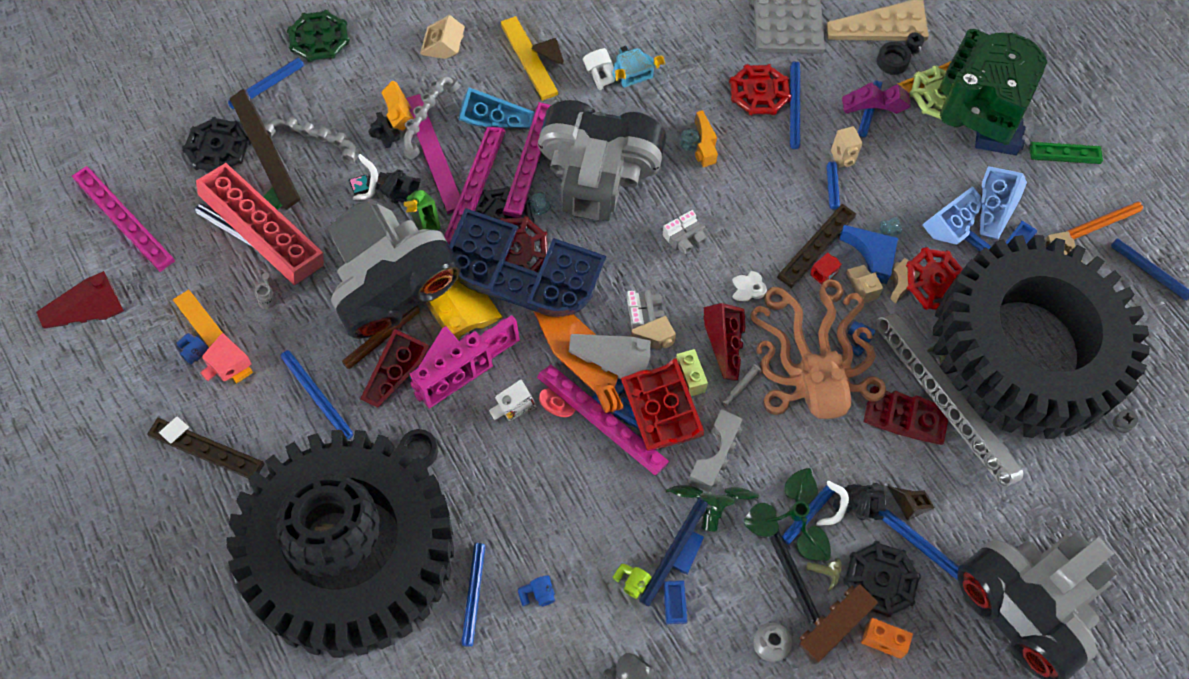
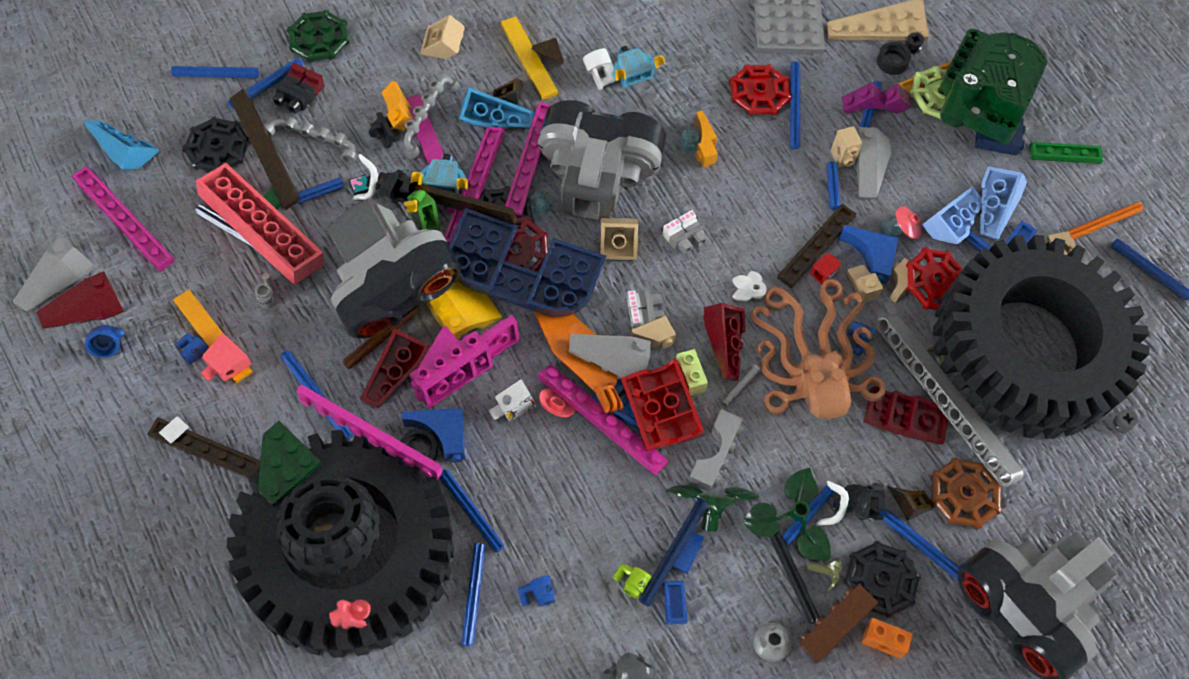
none -> light grey wedge [13,238,95,313]
none -> dark azure wedge [84,120,159,171]
none -> blue piece [85,325,125,358]
none -> blue axle [171,66,259,78]
none -> dark green plate [258,420,322,507]
none -> black hips [273,62,325,114]
none -> blue axle [294,178,344,205]
none -> dark pink plate [296,385,442,479]
none -> coral hips [329,600,370,629]
none -> blue arch [402,408,465,463]
none -> torso [411,154,468,194]
none -> dark brown tile [415,183,518,225]
none -> blue axle [439,469,504,553]
none -> dark brown slope [492,78,523,105]
none -> tan slope [600,218,638,260]
none -> light grey wedge [856,127,891,199]
none -> coral dish [896,206,922,239]
none -> dark orange plate [930,458,1003,529]

